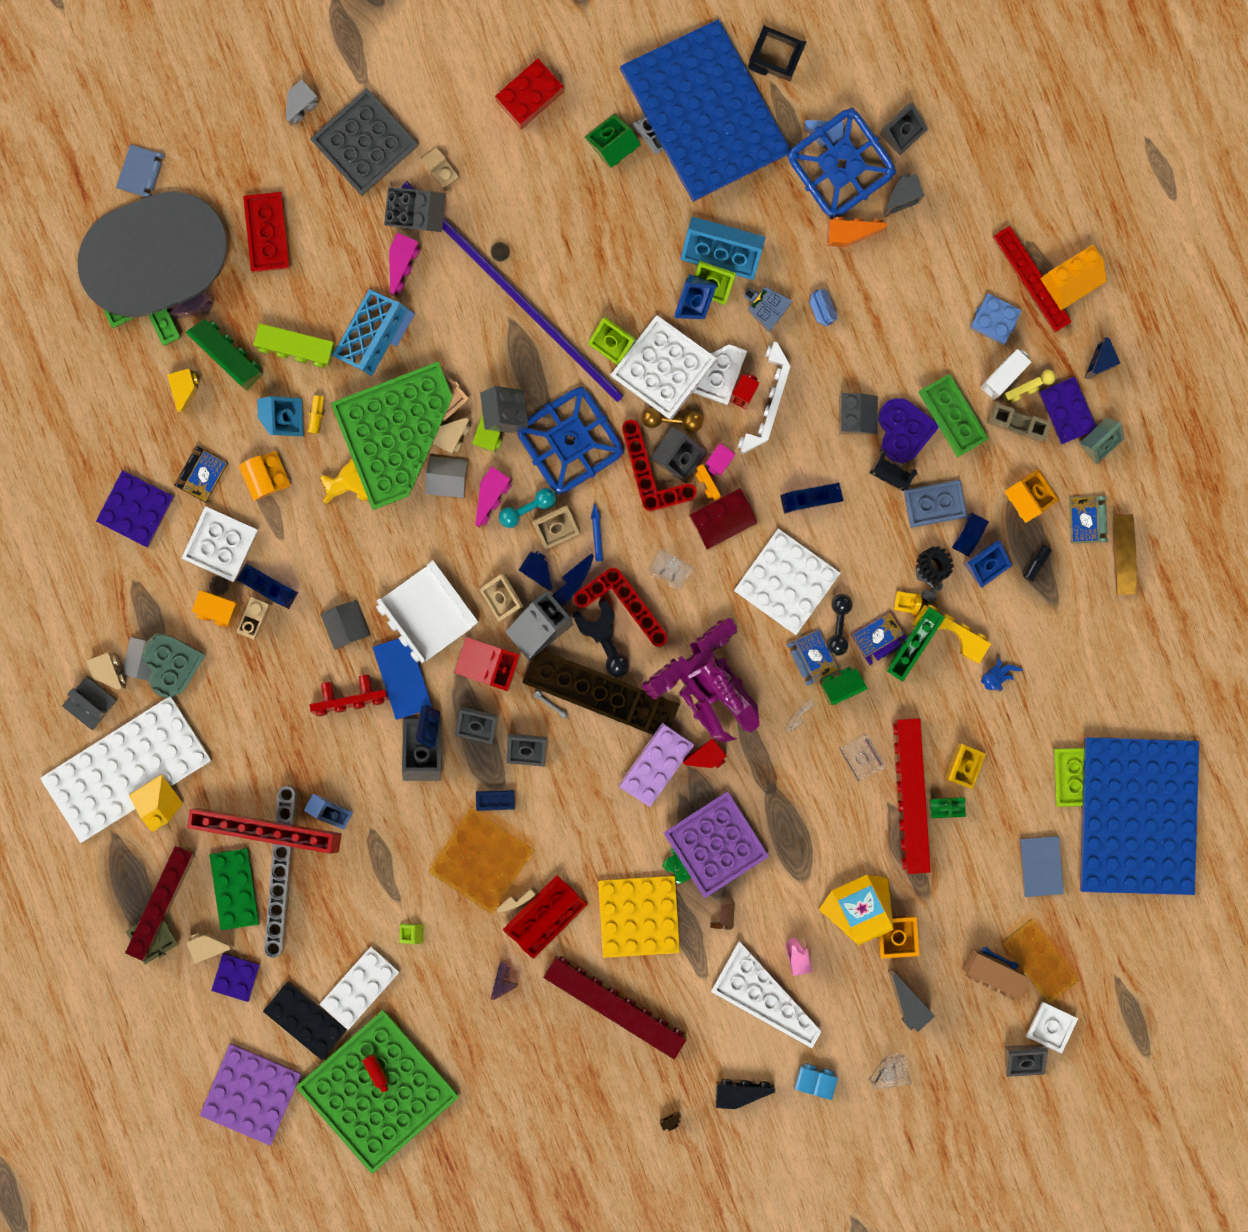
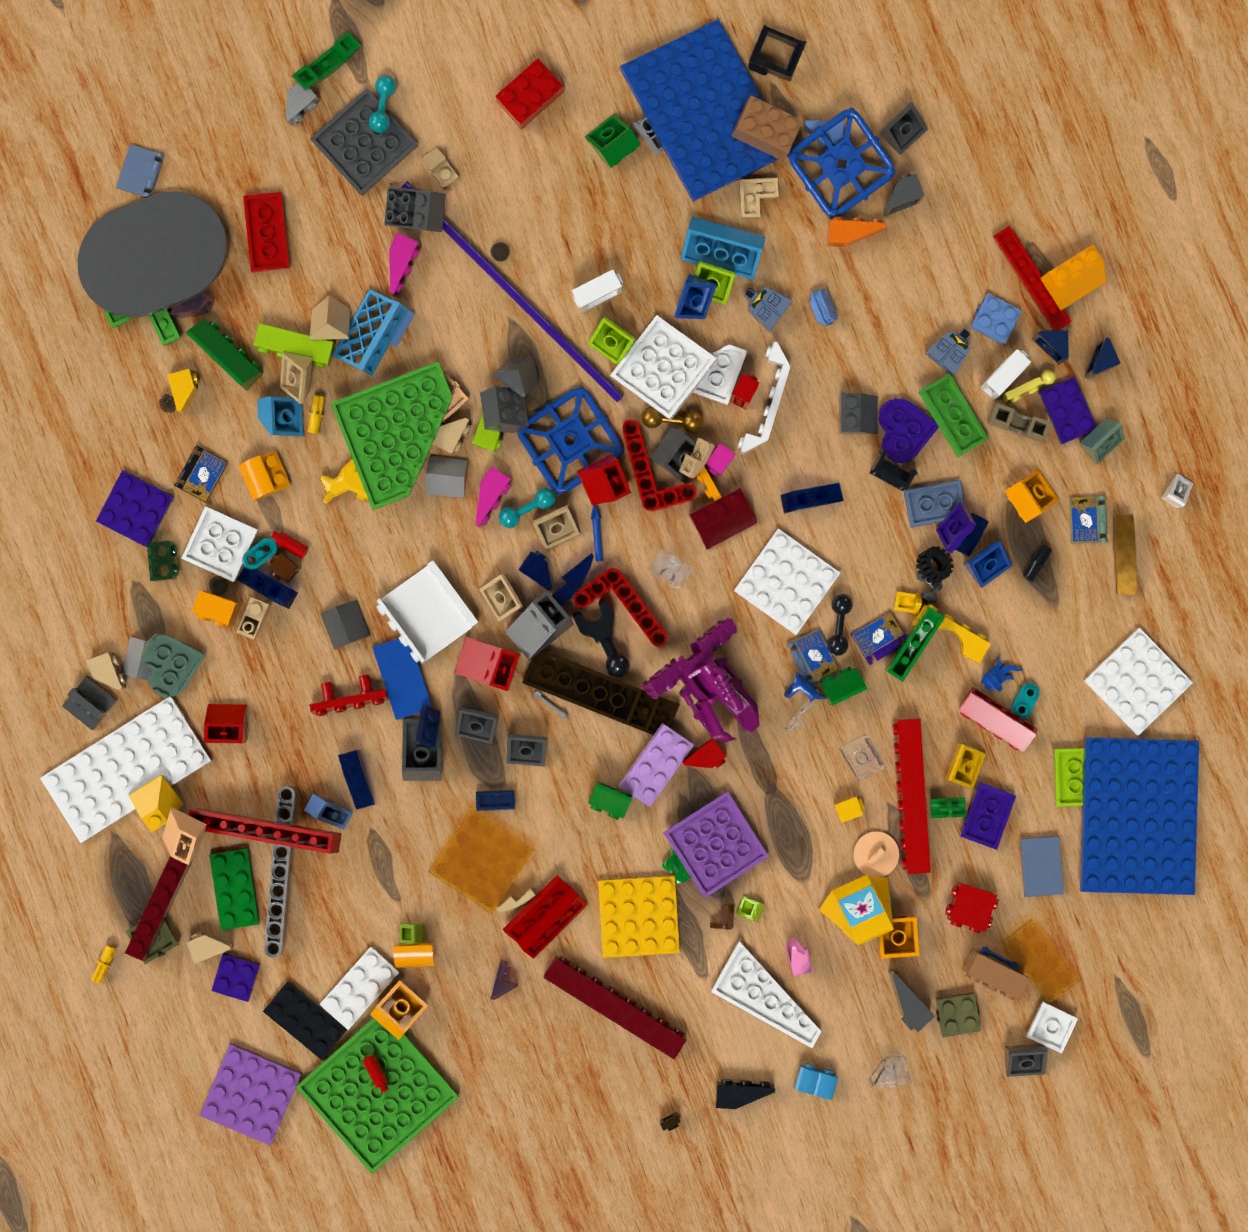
none -> yellow axle [92,944,117,983]
none -> clear green brick [147,541,179,582]
none -> clear smoke plate [159,394,176,413]
none -> light nougat slope [163,808,207,865]
none -> red slope [204,704,247,743]
none -> teal plate [242,538,277,570]
none -> reddish brown brick [269,553,301,583]
none -> red cylinder [271,531,309,559]
none -> tan slope [280,353,313,404]
none -> green slope [292,32,361,90]
none -> tan slope [310,296,351,340]
none -> clear blue slope [338,749,375,810]
none -> teal piece [369,75,397,133]
none -> light orange brick [370,980,428,1040]
none -> light orange brick [393,943,436,968]
none -> dark grey slope [493,356,539,398]
none -> white window [572,270,623,313]
none -> red slope [577,454,632,505]
none -> green slope [588,781,633,820]
none -> tan slope [679,437,715,478]
none -> medium nougat brick [731,96,803,161]
none -> lime slope [737,896,765,922]
none -> tan plate [739,178,779,219]
none -> blue piece [784,673,826,702]
none -> yellow brick [833,796,865,823]
none -> light nougat shield [853,831,899,877]
none -> sand blue torso [925,328,971,377]
none -> dark purple plate [936,502,976,553]
none -> olive plate [936,992,981,1037]
none -> red brick [945,882,999,934]
none -> brick [959,686,1037,752]
none -> dark purple plate [960,782,1016,850]
none -> teal plate [1011,683,1039,719]
none -> dark blue slope [1032,330,1069,365]
none -> white plate [1083,628,1193,736]
none -> white slope [1161,473,1193,508]

